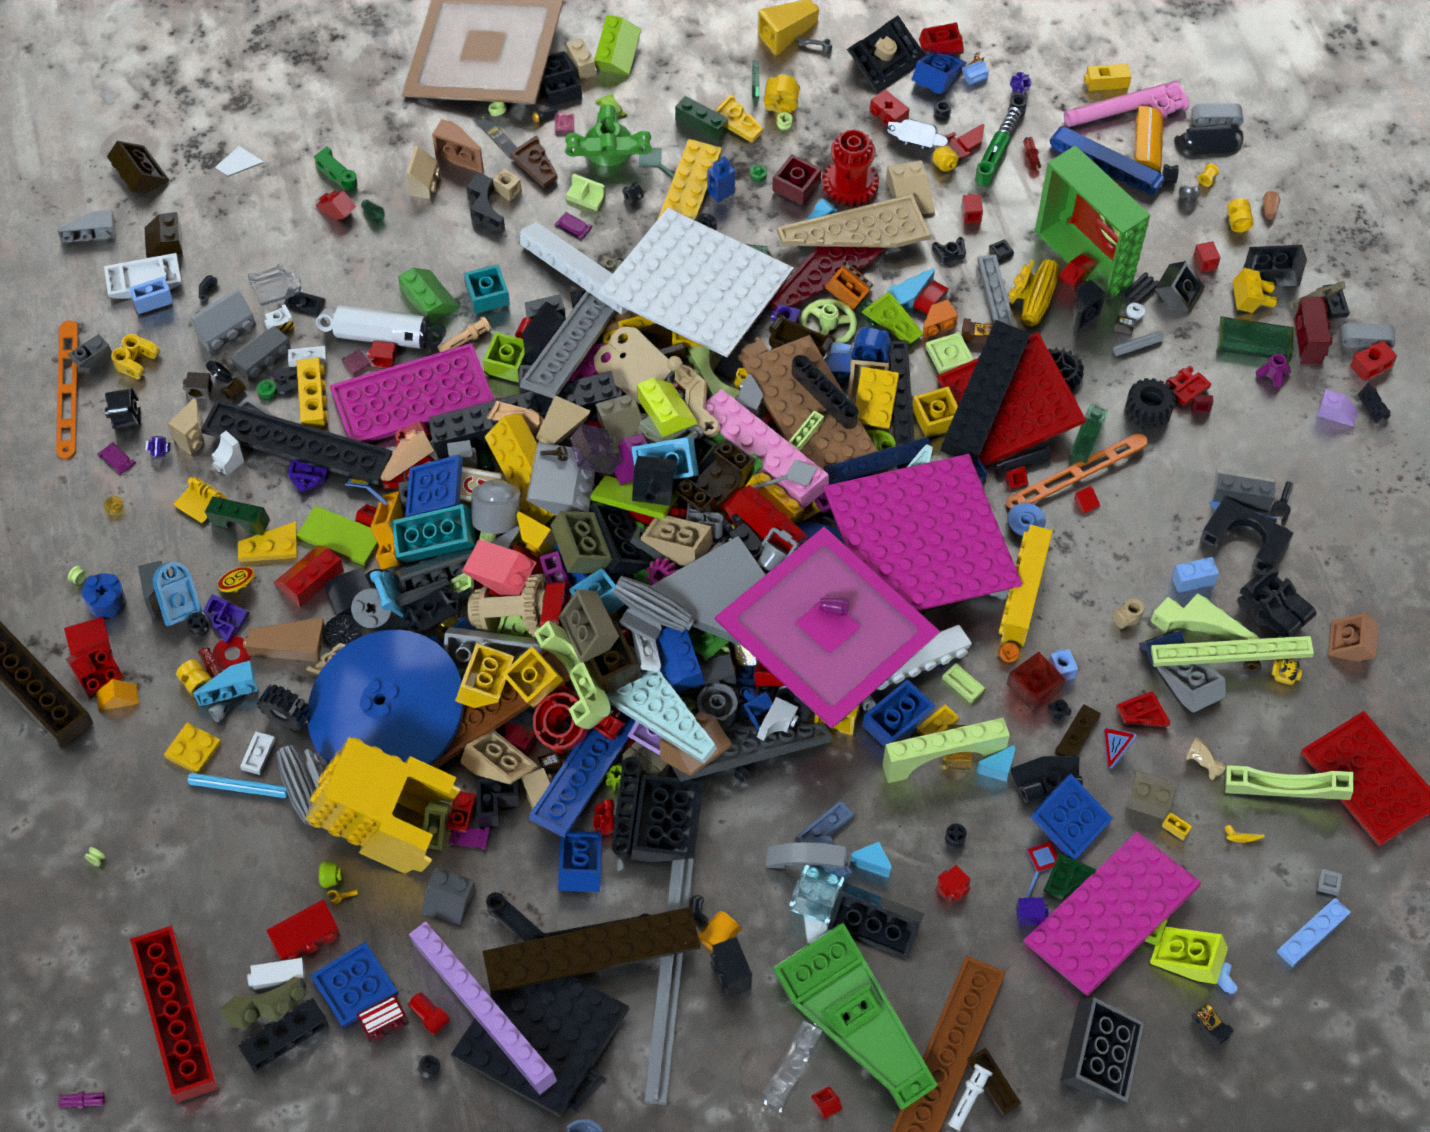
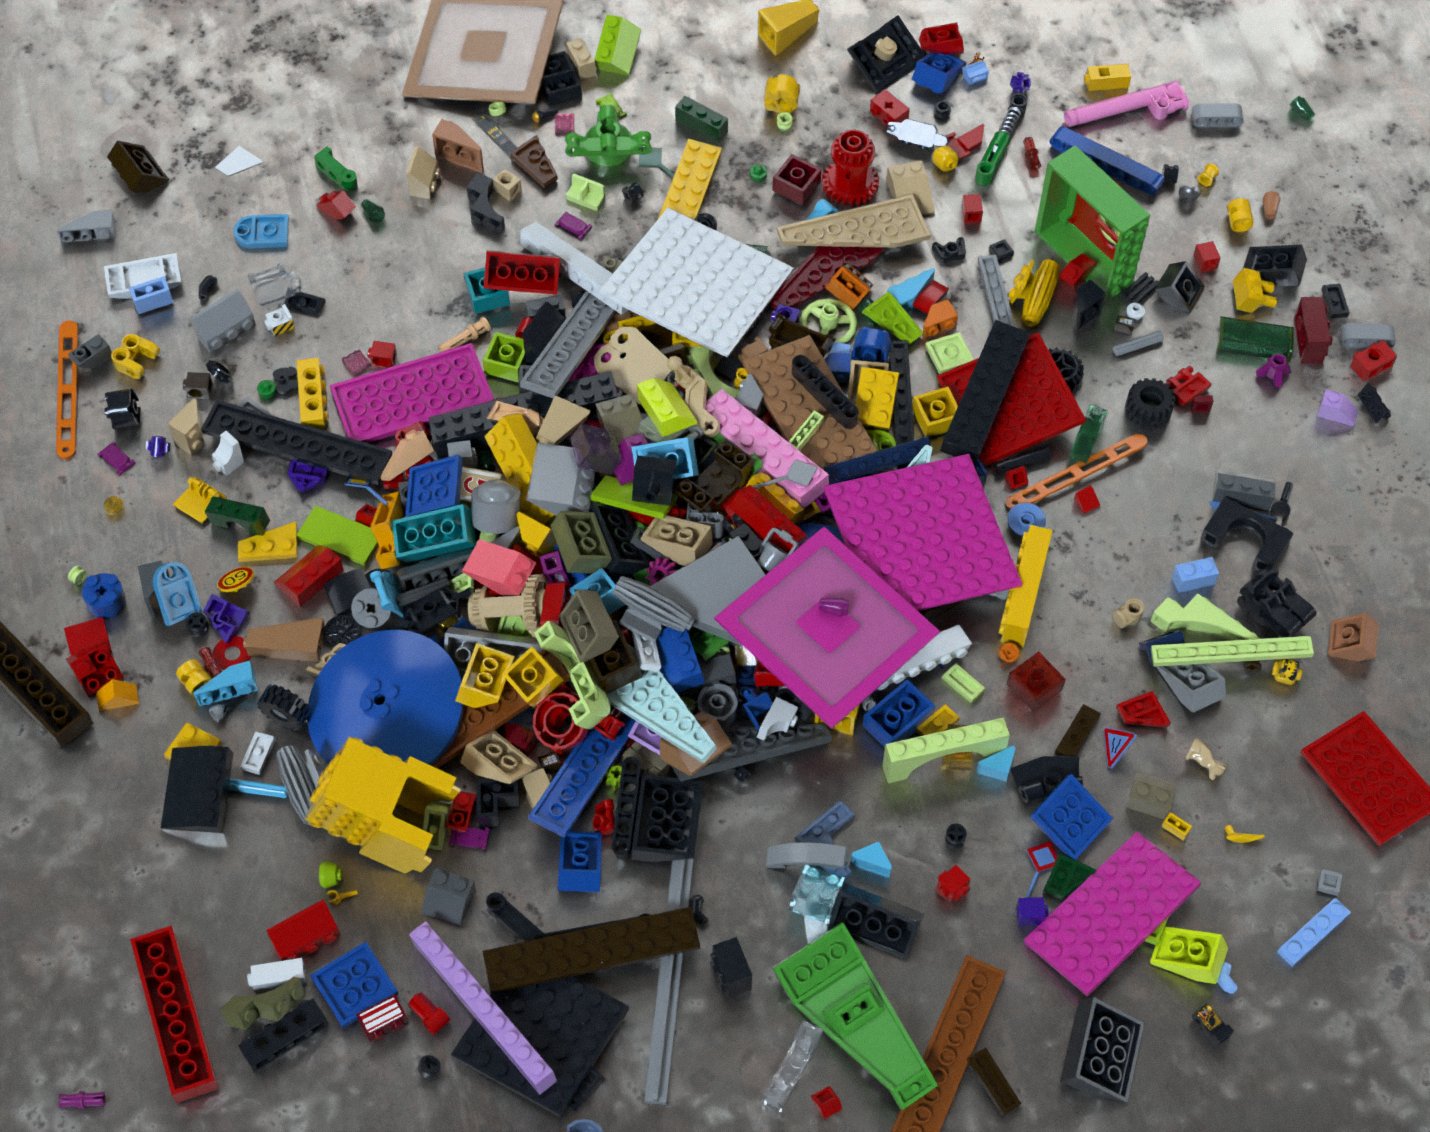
yellowish green bush [84,847,106,866] -> none
dark brown slope [144,212,183,258] -> none
dark brown bush [221,377,246,402] -> none
dark grey brick [231,326,291,381] -> none
white plate [288,346,326,367] -> none
white piece [316,305,447,349] -> none
bright green slope [398,268,460,324] -> none
dark brown hand [540,446,568,461] -> none
light orange piece [698,911,742,951] -> none
blue brick [707,156,736,203] -> none
yellow wing [714,93,763,143] -> none
clear green tile [752,60,759,98] -> none
dark grey piece [797,35,832,52] -> none
white pin [948,1064,993,1131] -> none
reddish brown leg [961,318,993,344] -> none
light blue brick [1048,649,1078,683] -> none
black plate [1048,699,1071,721] -> none
light orange brick [1134,106,1164,174] -> none
black brick [1174,125,1244,155] -> none
yellowish green arch [1225,765,1353,800] -> none
dark tan wing [1289,281,1346,310] -> none
none -> black slope [161,746,234,833]
none -> dark azure tile [233,214,289,248]
none -> red slope [484,250,560,295]
none -> clear green cone [1290,96,1315,121]

